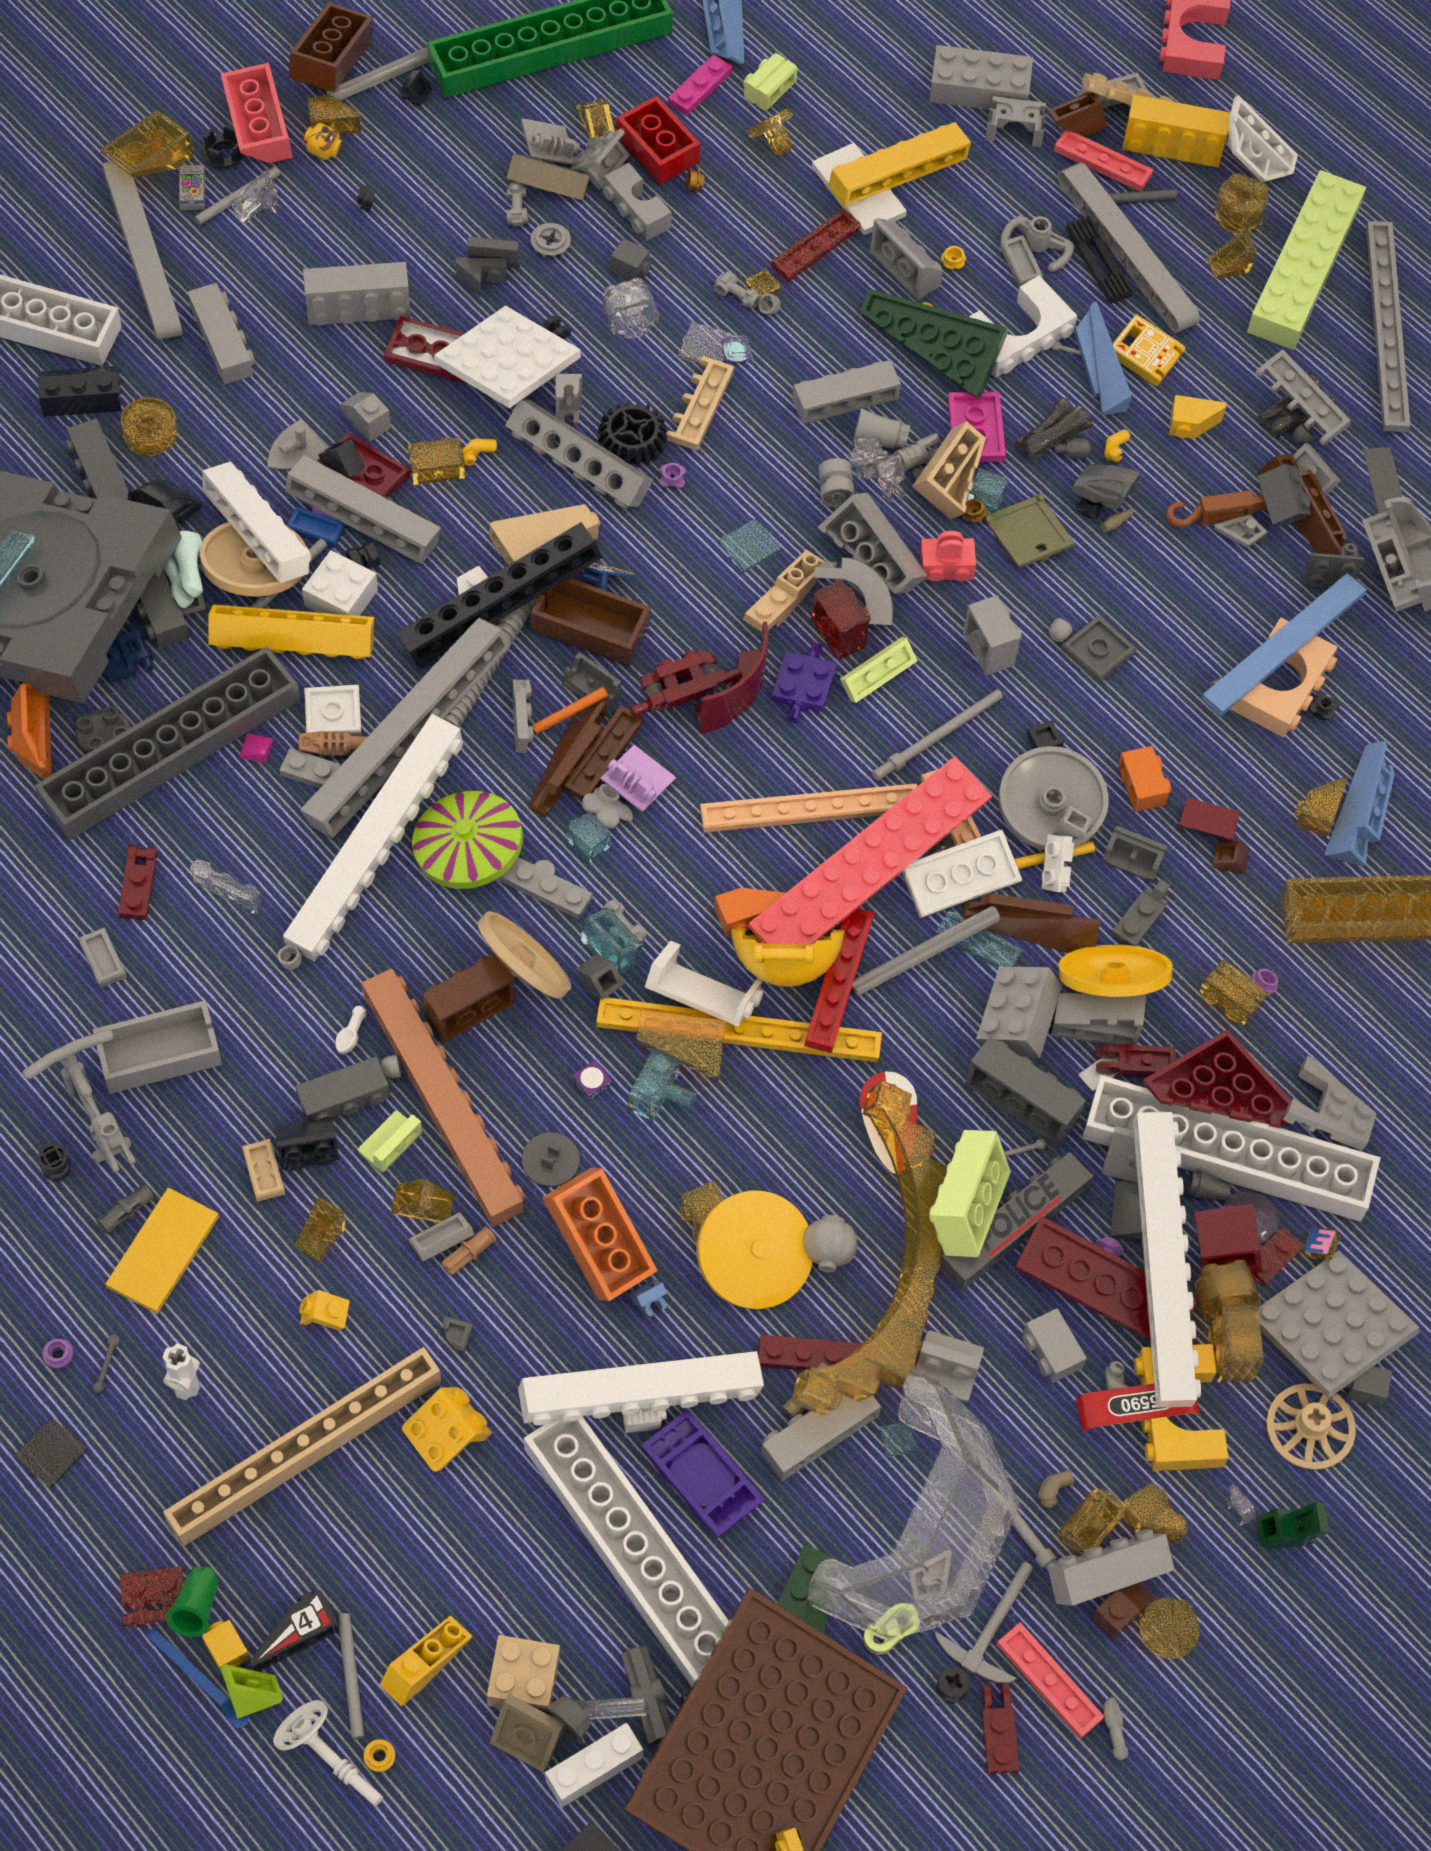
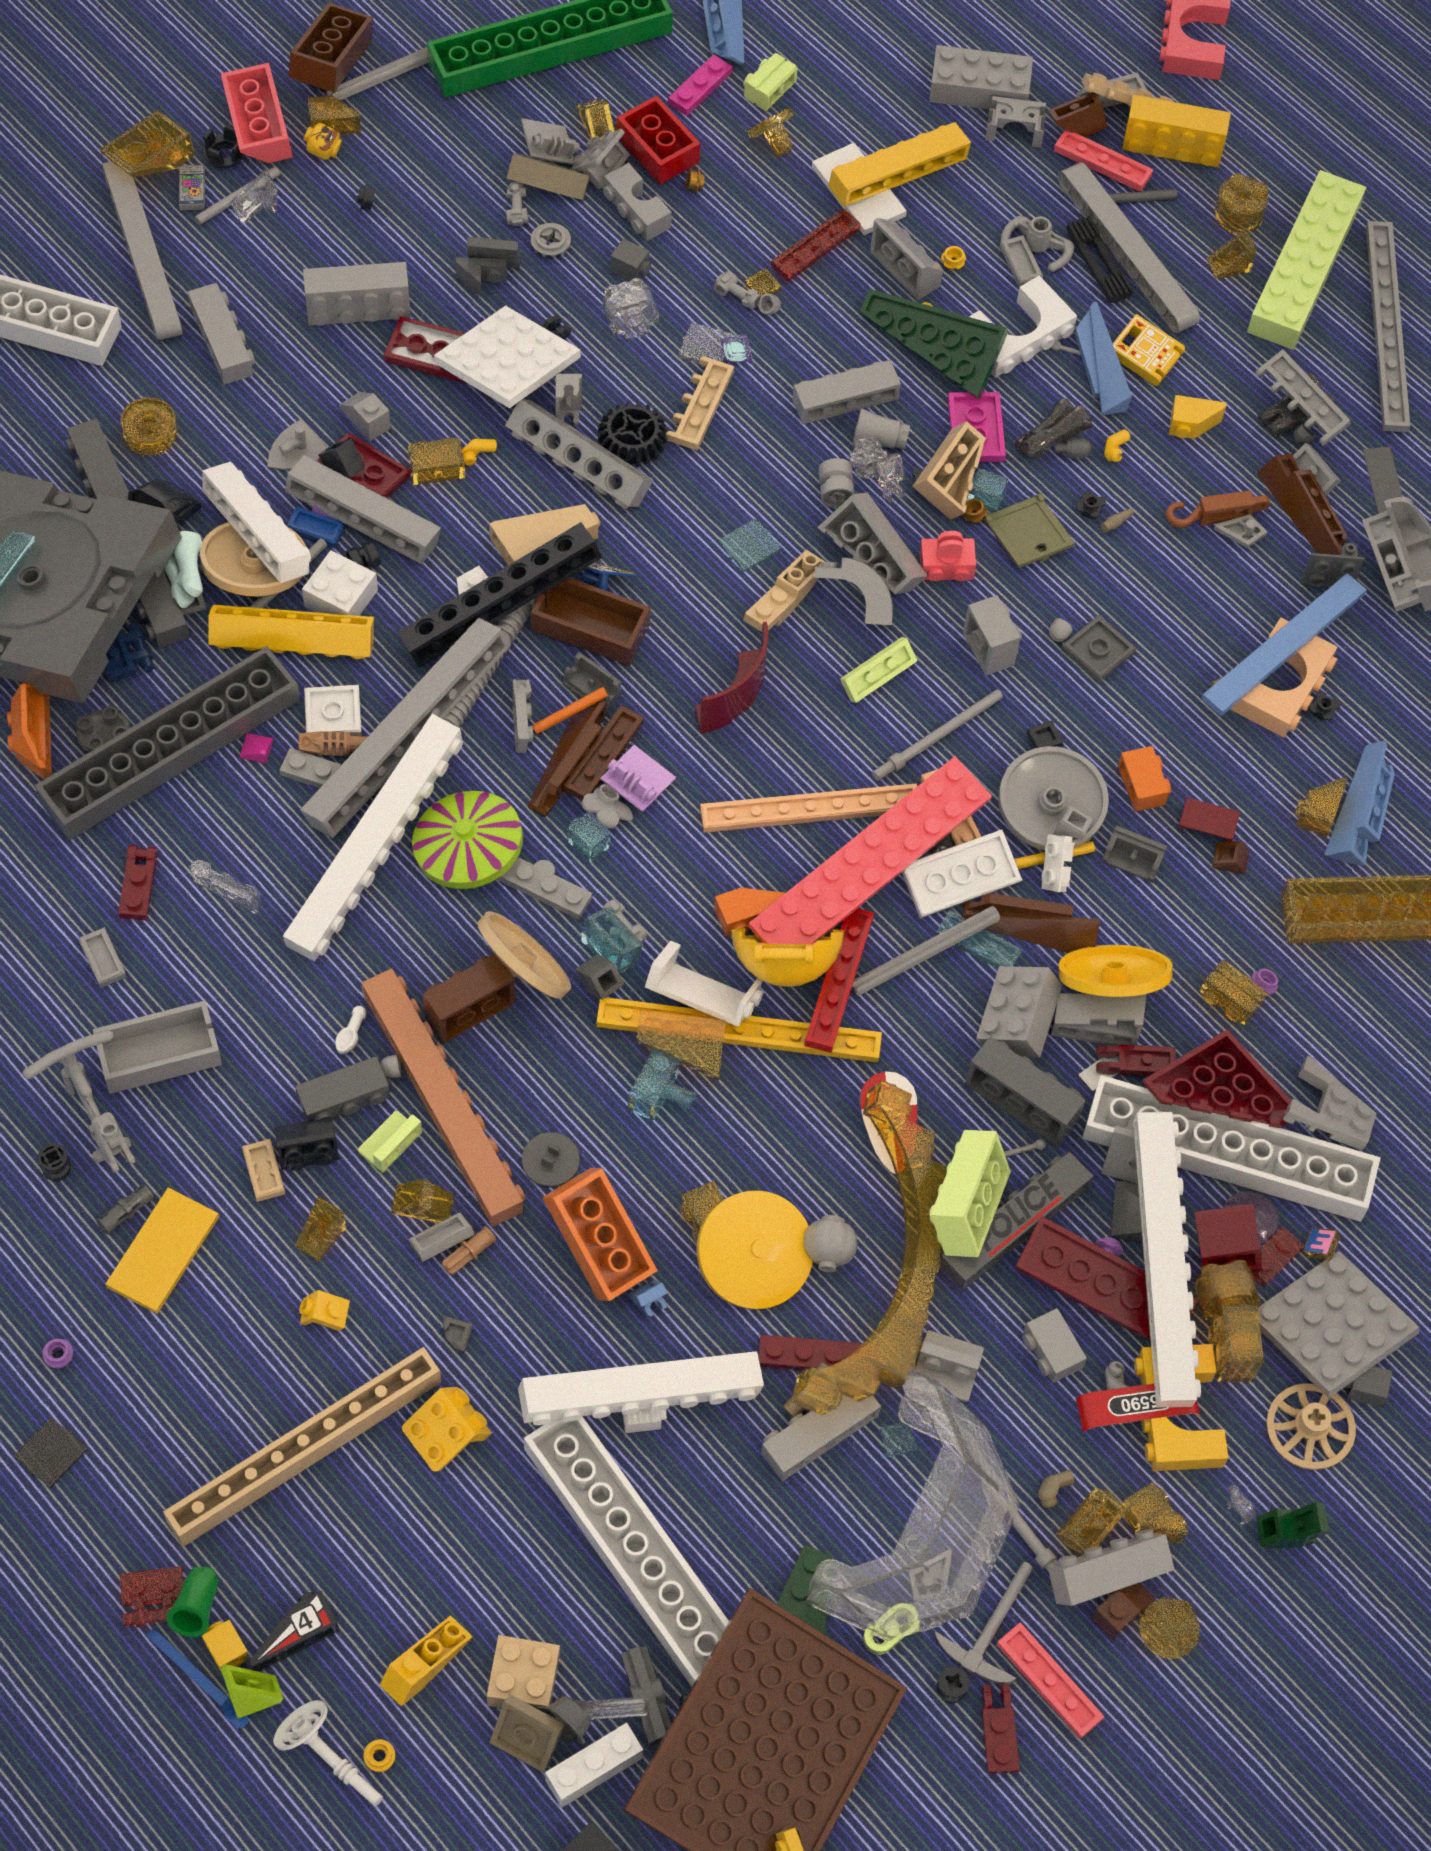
black slope [38,366,122,417] -> none
dark grey hinge [92,1334,120,1393] -> none
white piece [163,1344,200,1400] -> none
light grey hinge [278,945,302,970] -> none
light grey bar [338,1613,364,1739] -> none
black tile [398,70,432,106] -> none
tile [572,1060,612,1100] -> none
dark red piece [630,650,743,717] -> none
dark purple slope [641,1409,765,1538] -> none
medium lavender plate [659,463,686,489] -> none
dark purple plate [771,642,838,723] -> none
clear red brick [811,579,871,661] -> none
light grey hinge [894,433,939,472] -> none
dark grey slope [1071,464,1141,509] -> none
light grey piece [1103,1698,1128,1760] -> none
dark grey hinge [1111,879,1170,946] -> none
dark grey cone [1185,1170,1231,1201] -> none
white wedge [1226,95,1298,183] -> none
dark grey brick [1257,464,1311,527] -> none

